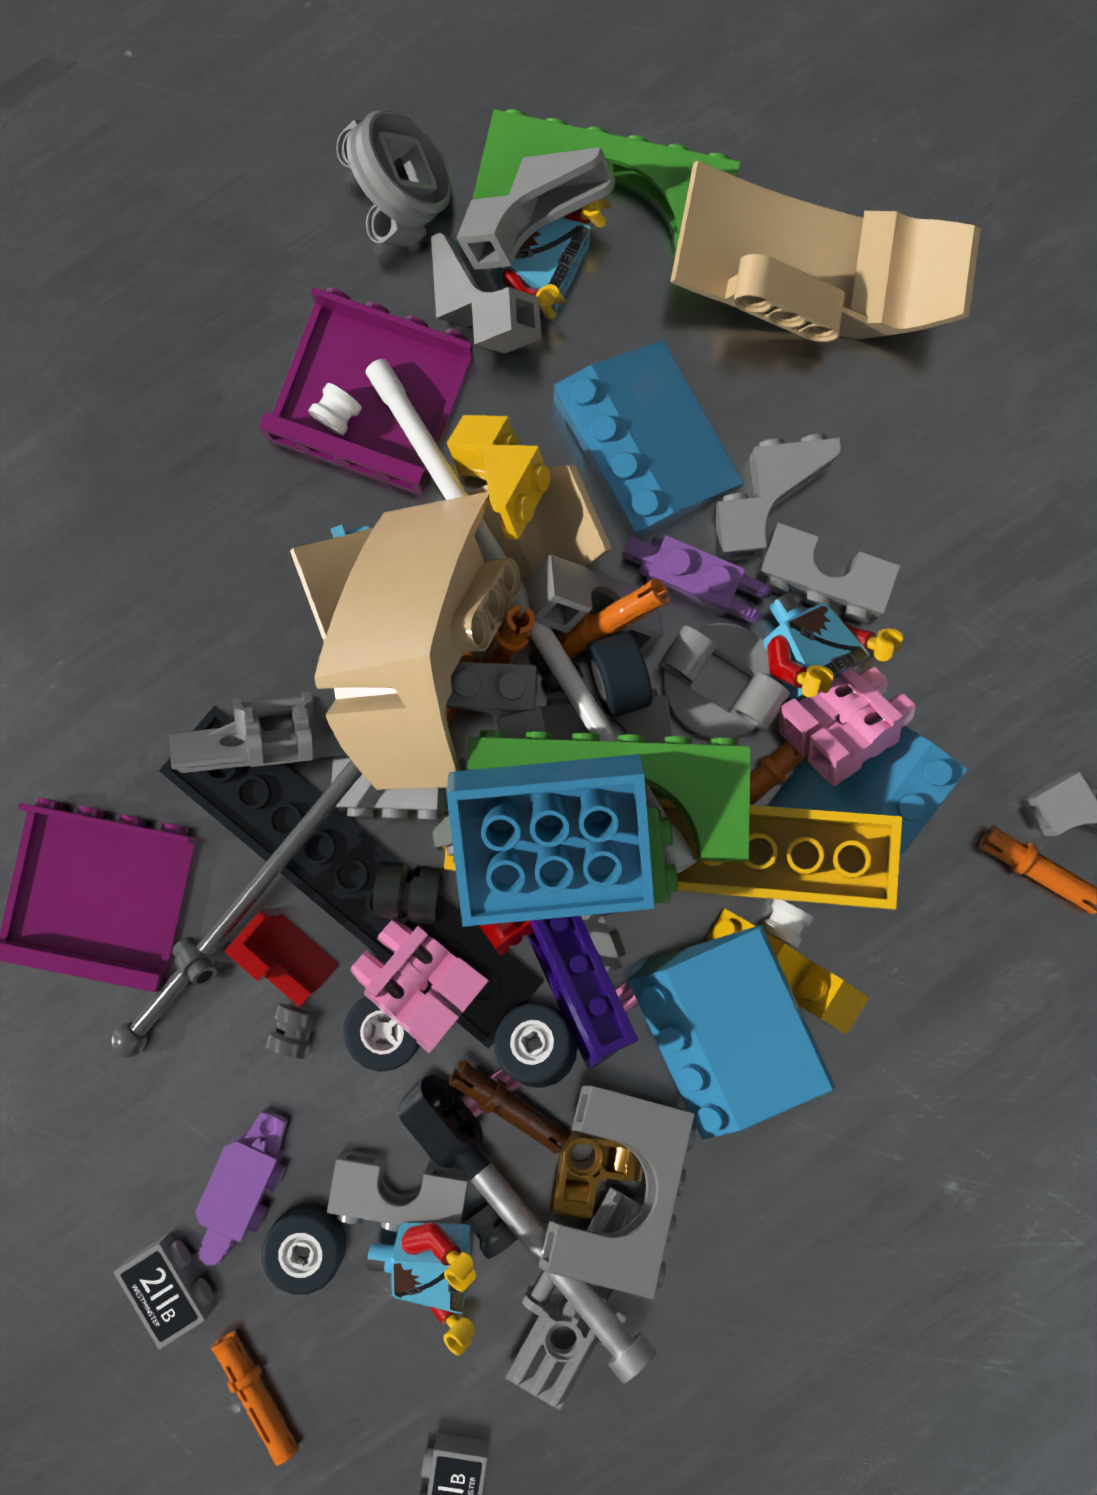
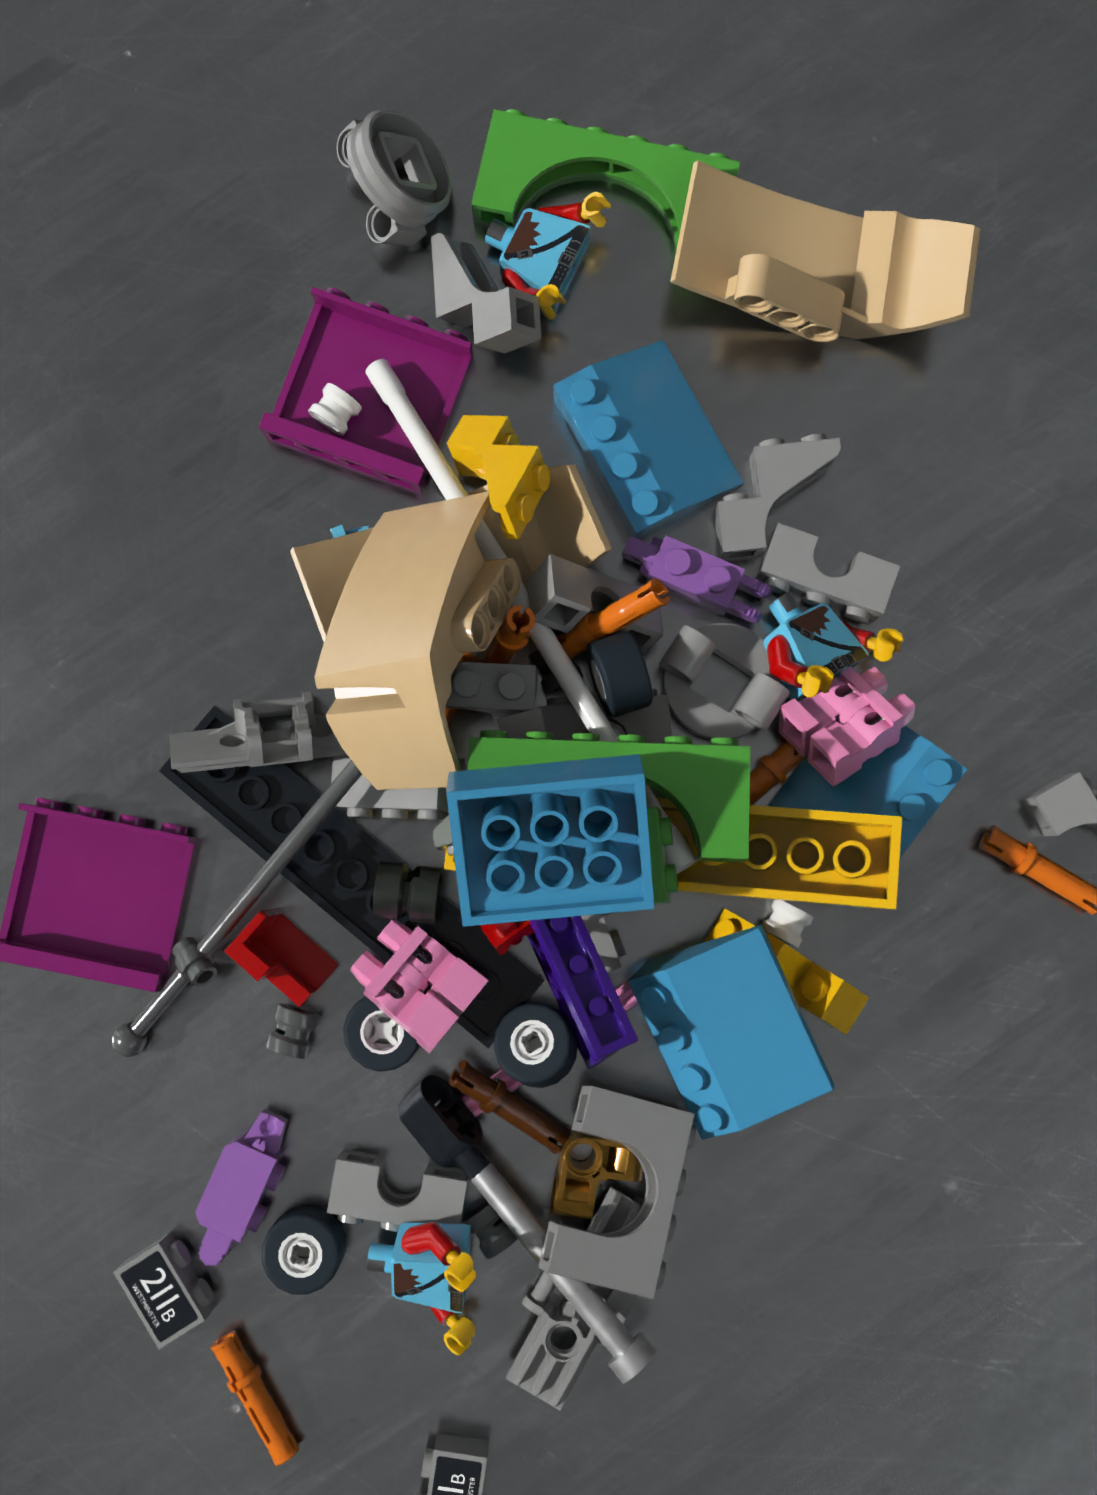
light grey arch [457,147,616,270] -> none

